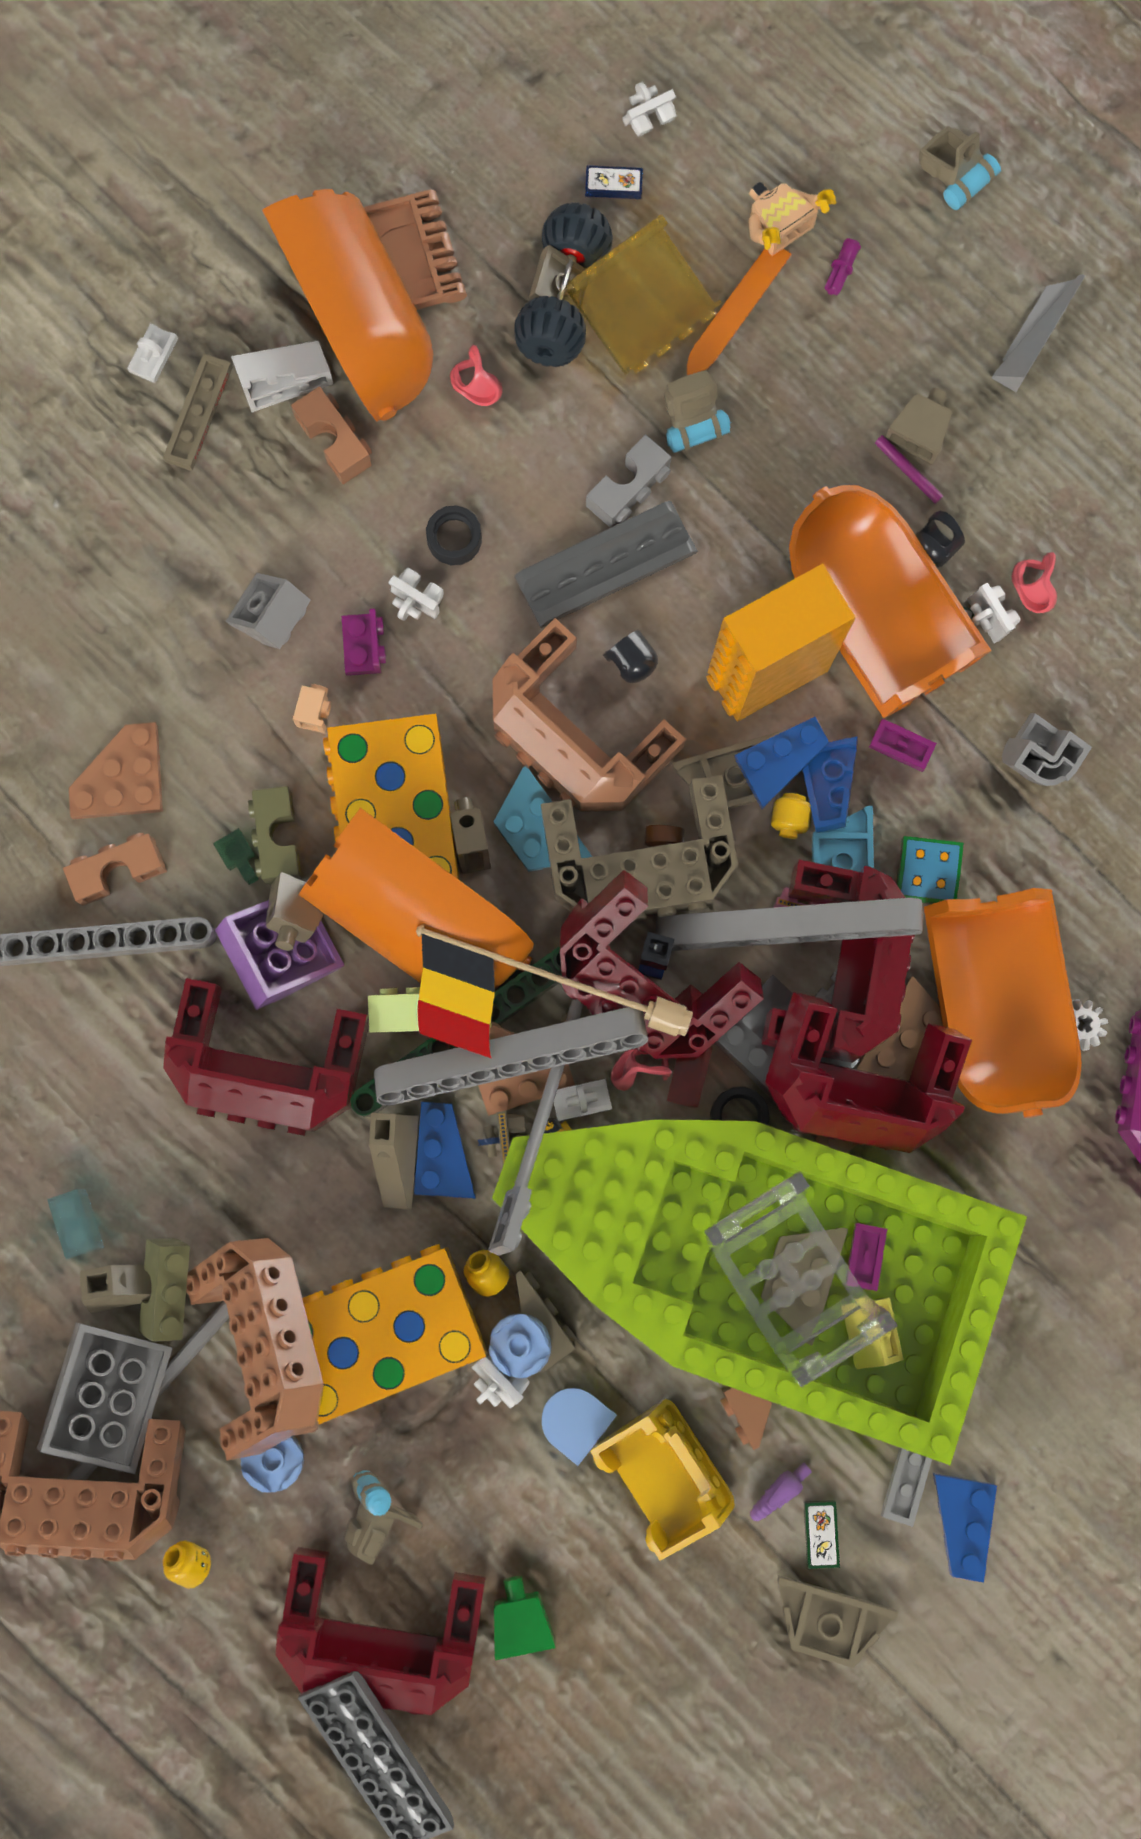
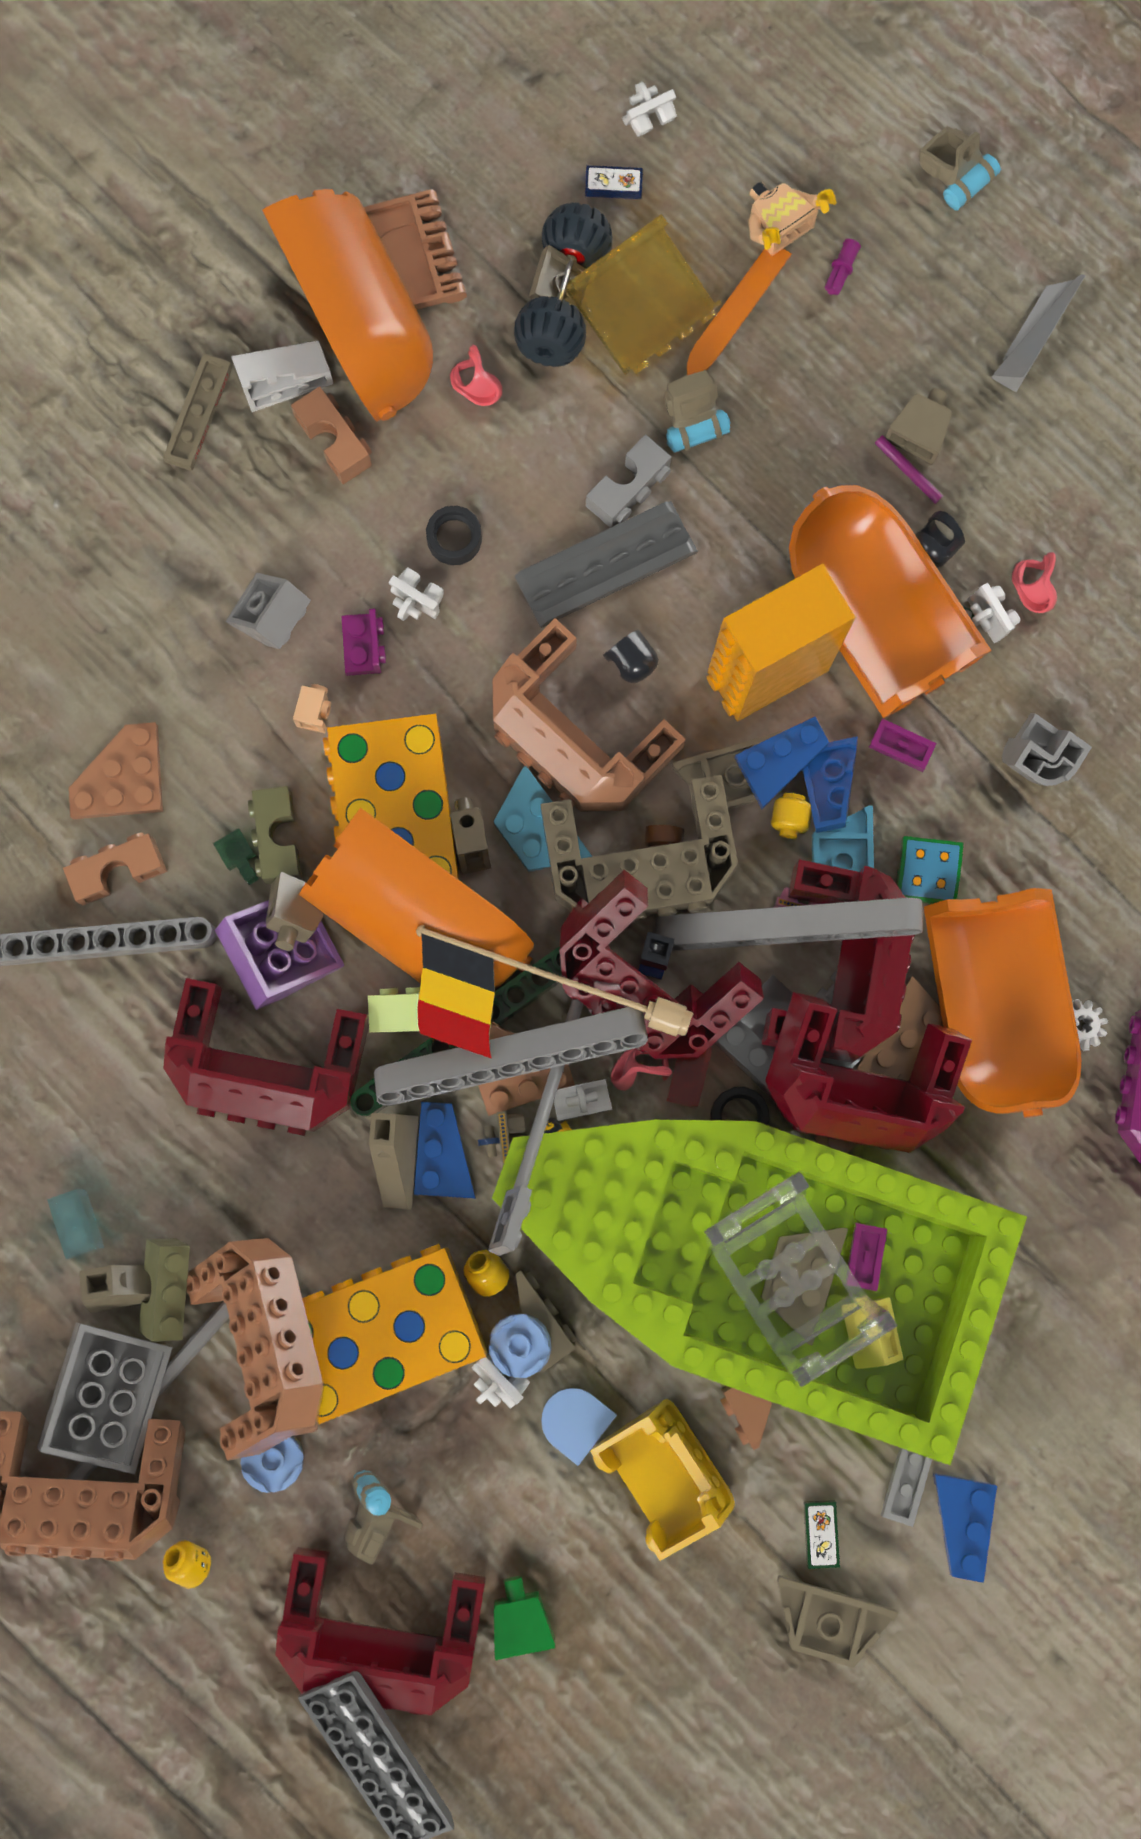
white hips [127,323,178,383] -> none
medium lavender piece [750,1462,812,1521] -> none

